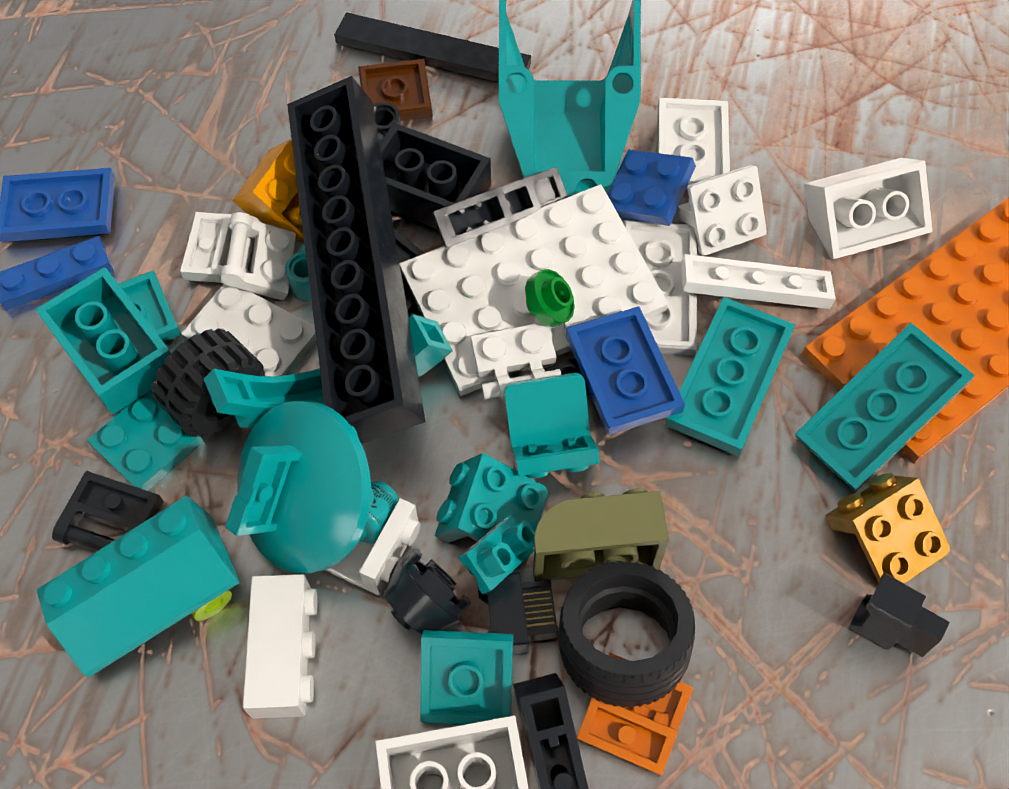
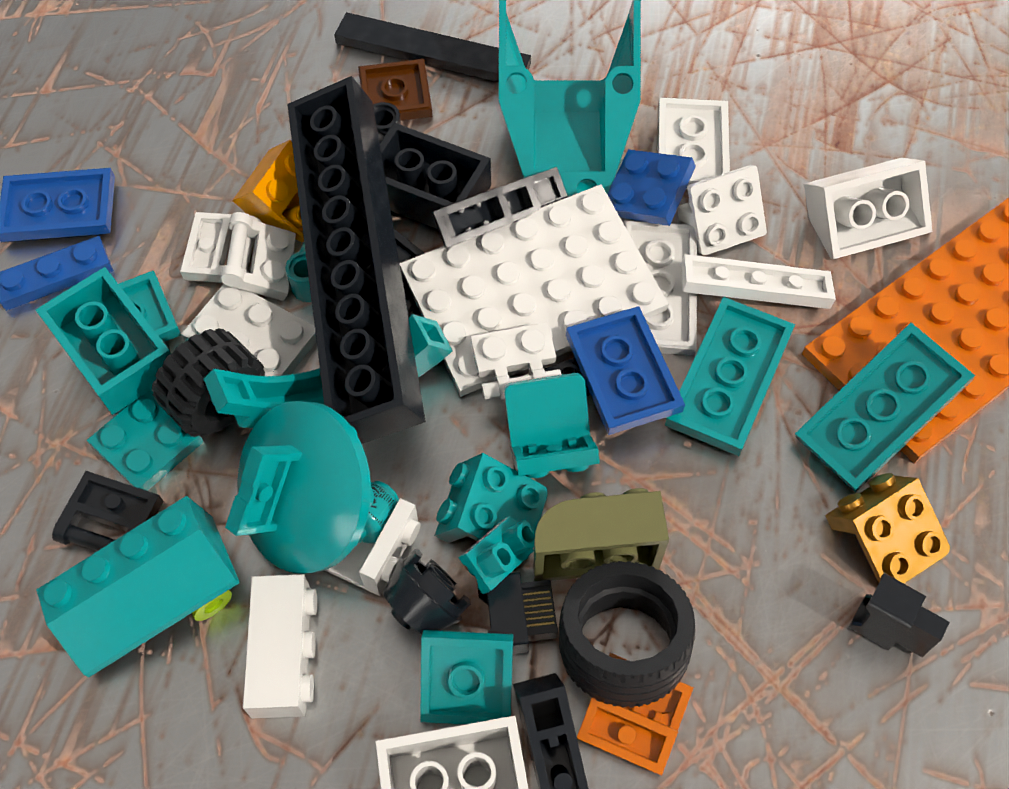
green plate [525,269,575,327] -> none

